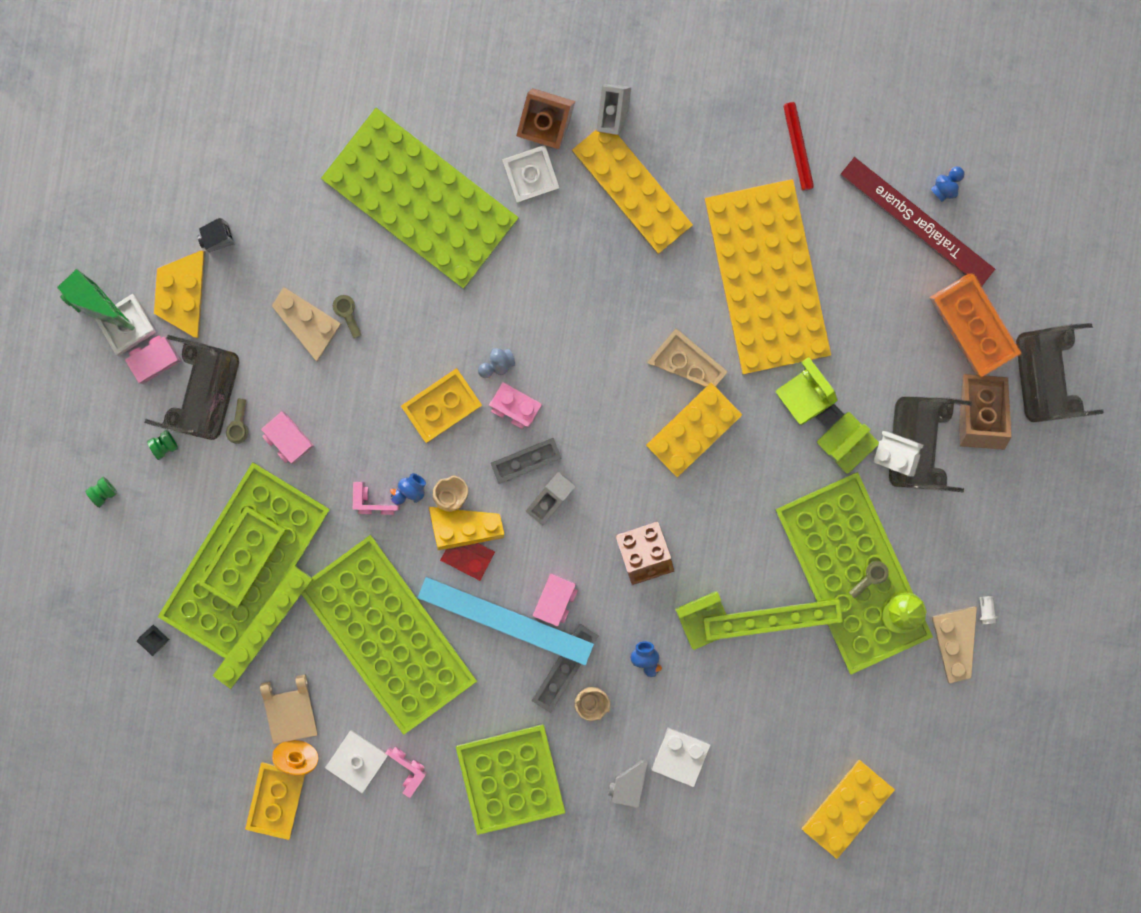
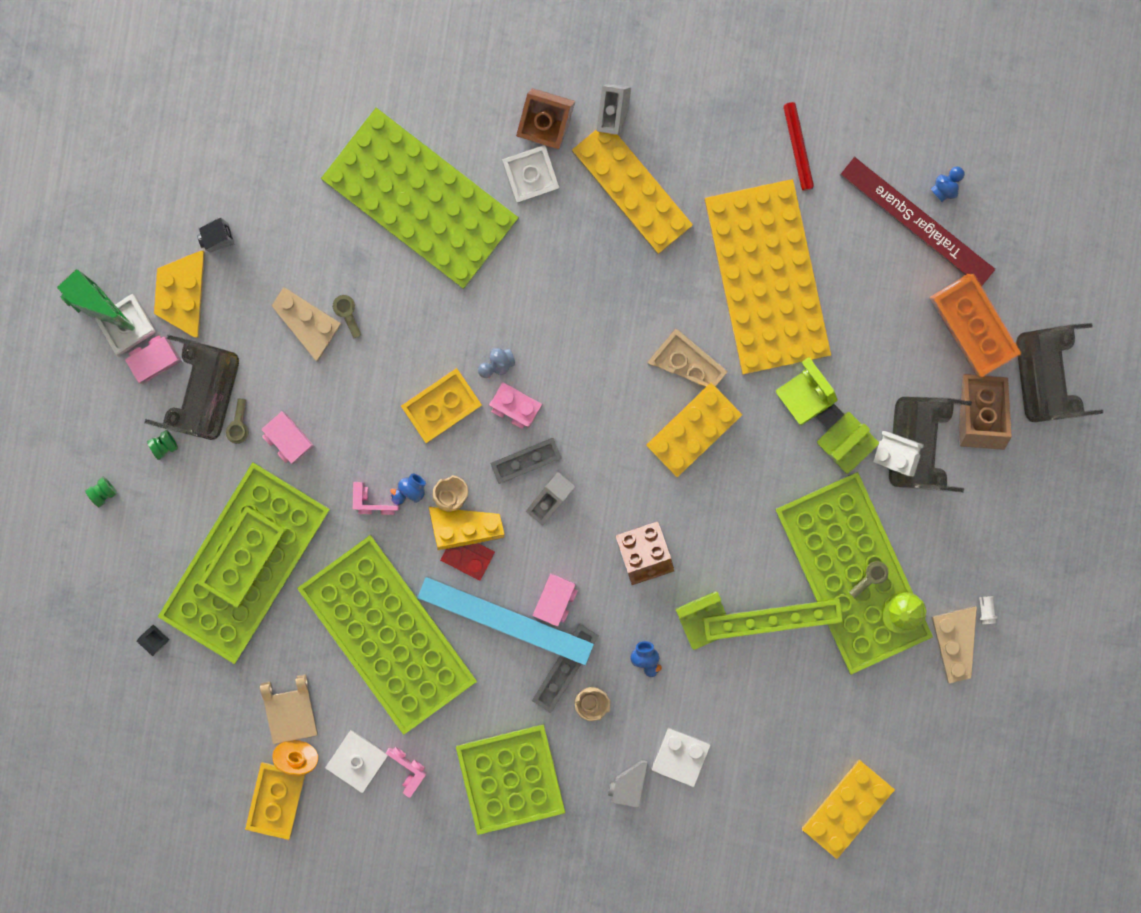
lime plate [213,565,313,689] -> none

